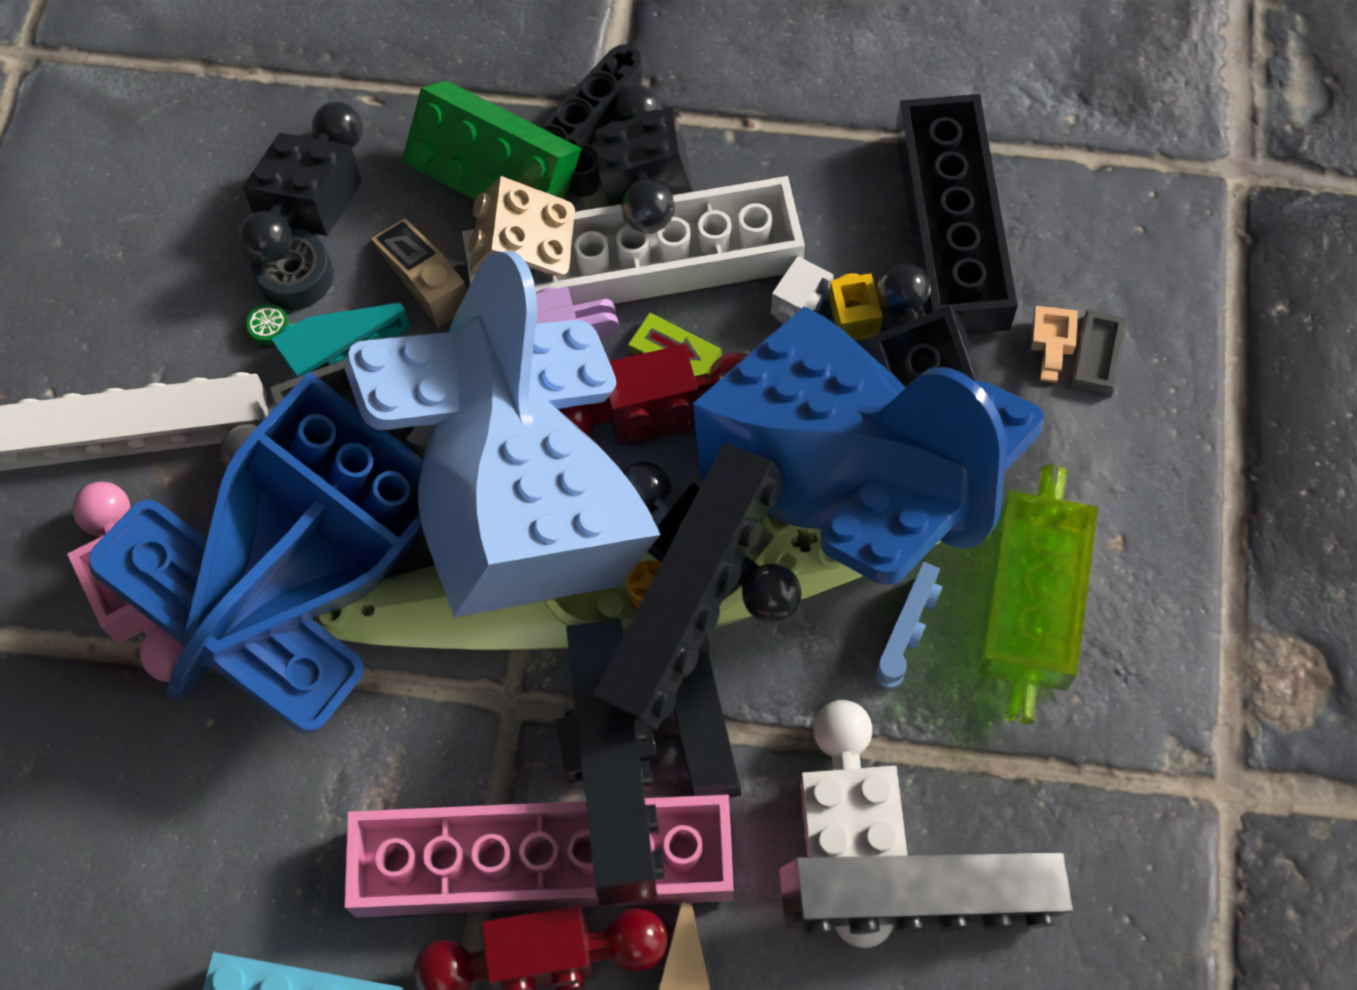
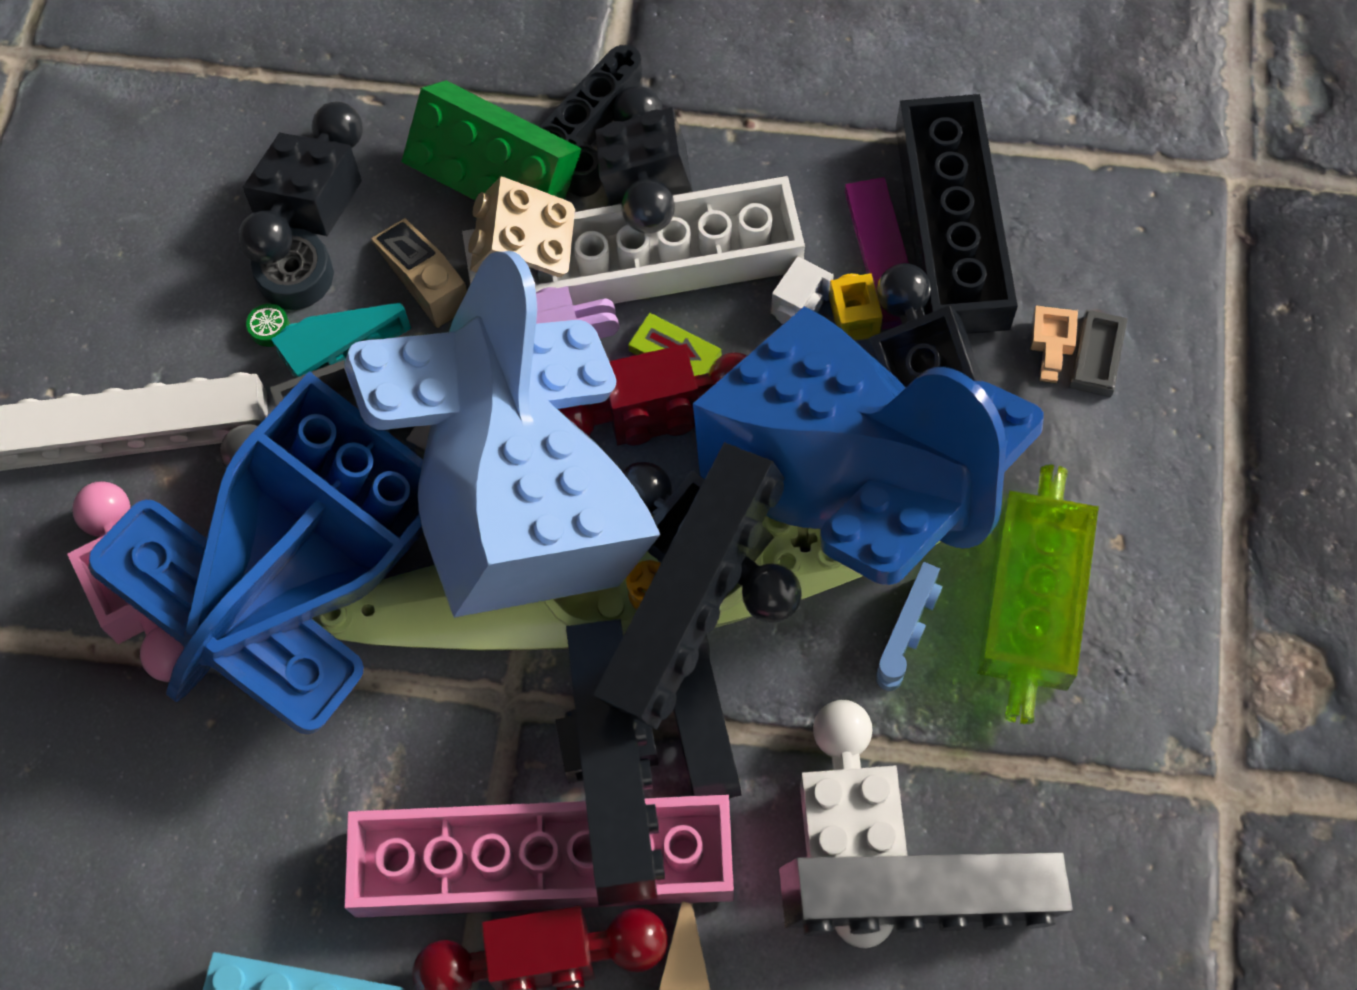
none -> magenta tile [844,177,909,330]

